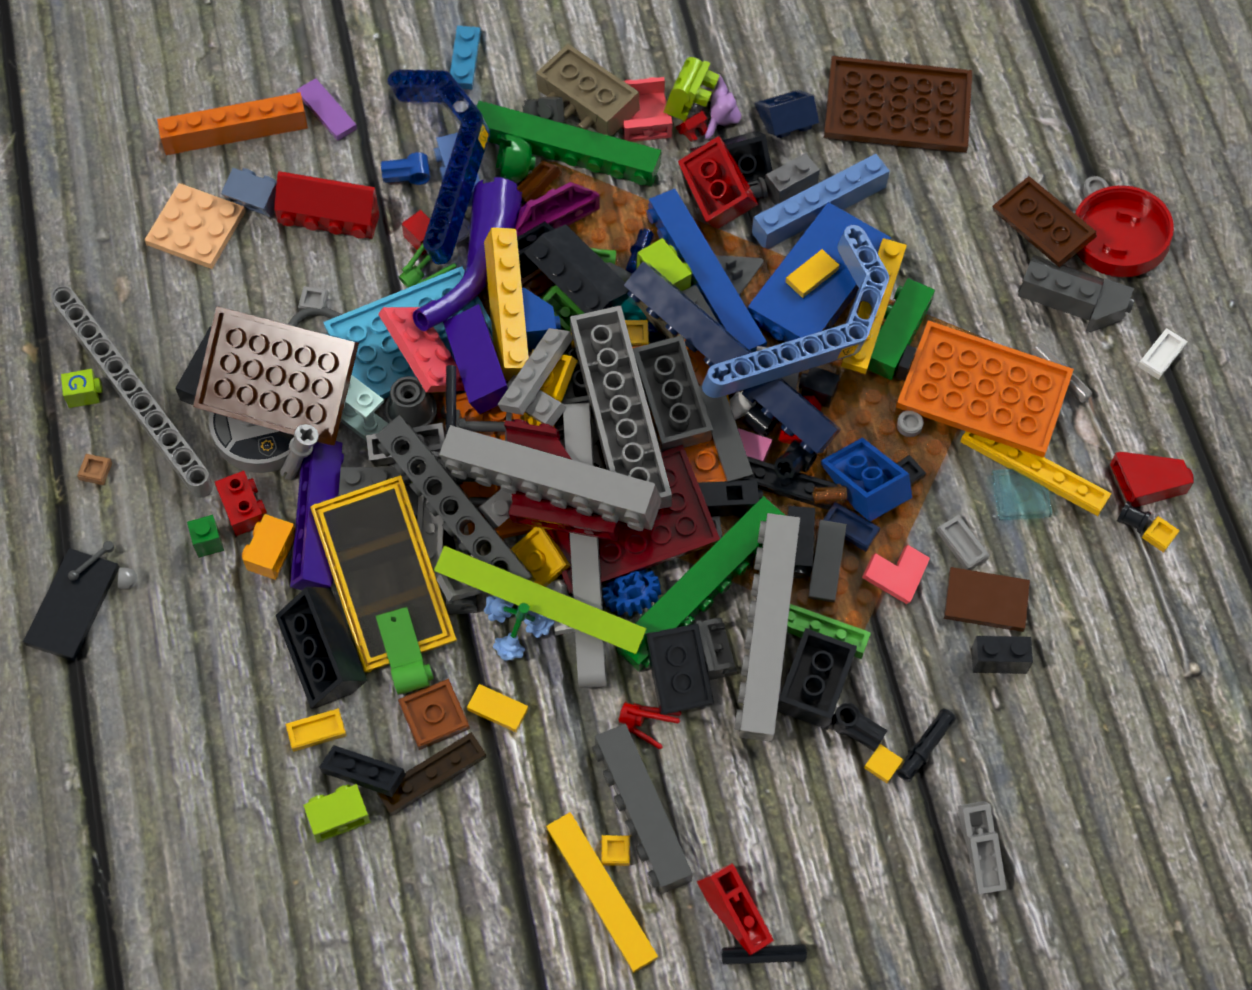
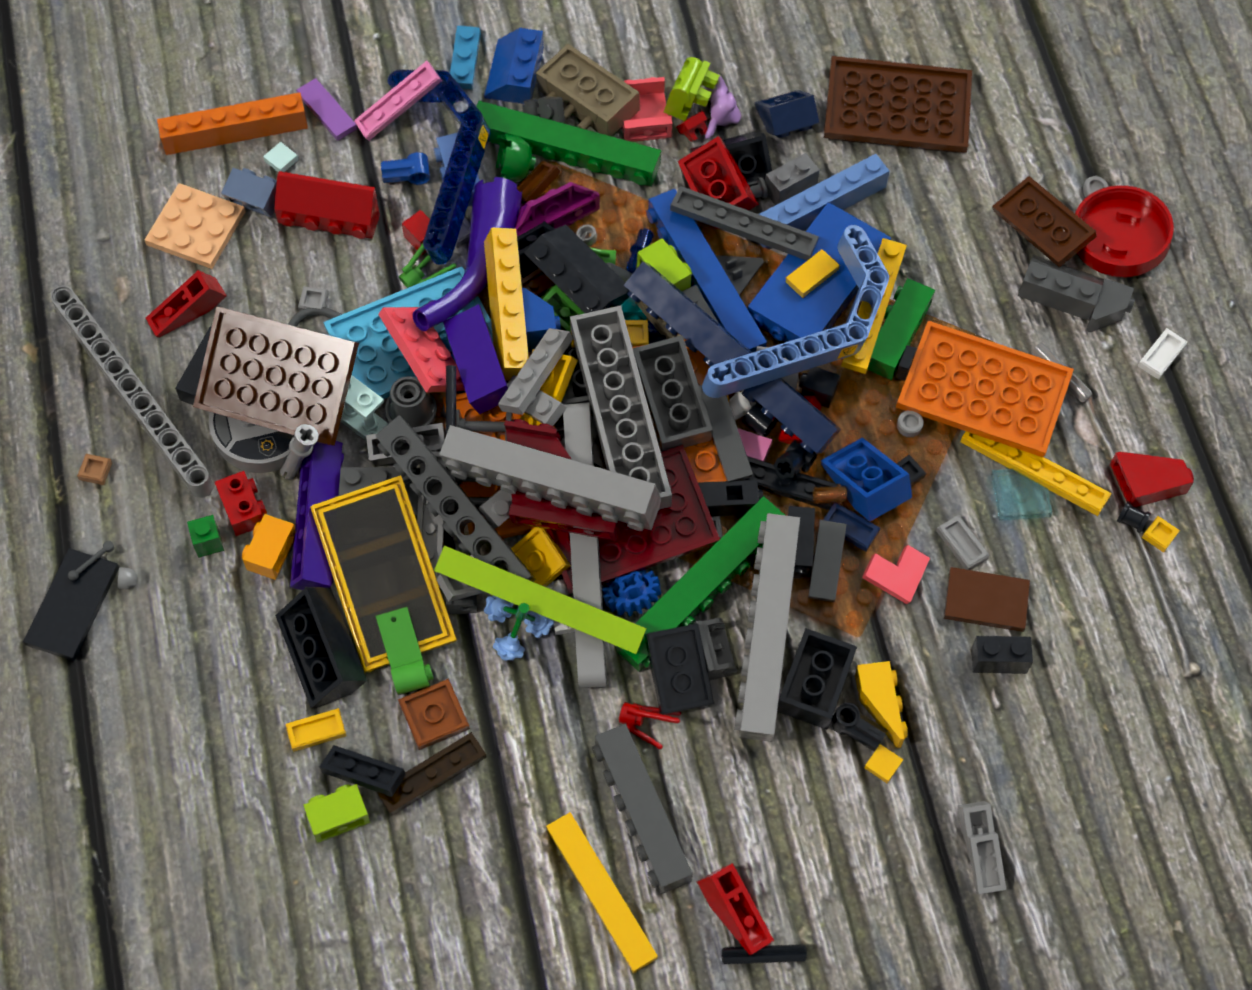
lime brick [61,369,103,408] -> none
yellow tile [467,684,528,732] -> none
yellow tile [601,835,630,866] -> none
bright green plate [787,604,871,659] -> none
black pin [896,708,956,782] -> none
none -> red slope [145,270,227,338]
none -> light aqua tile [263,142,298,172]
none -> bright pink tile [354,61,442,141]
none -> blue slope [484,28,544,104]
none -> light grey hinge [576,225,597,246]
none -> dark grey plate [670,186,819,260]
none -> yellow slope [854,661,908,748]

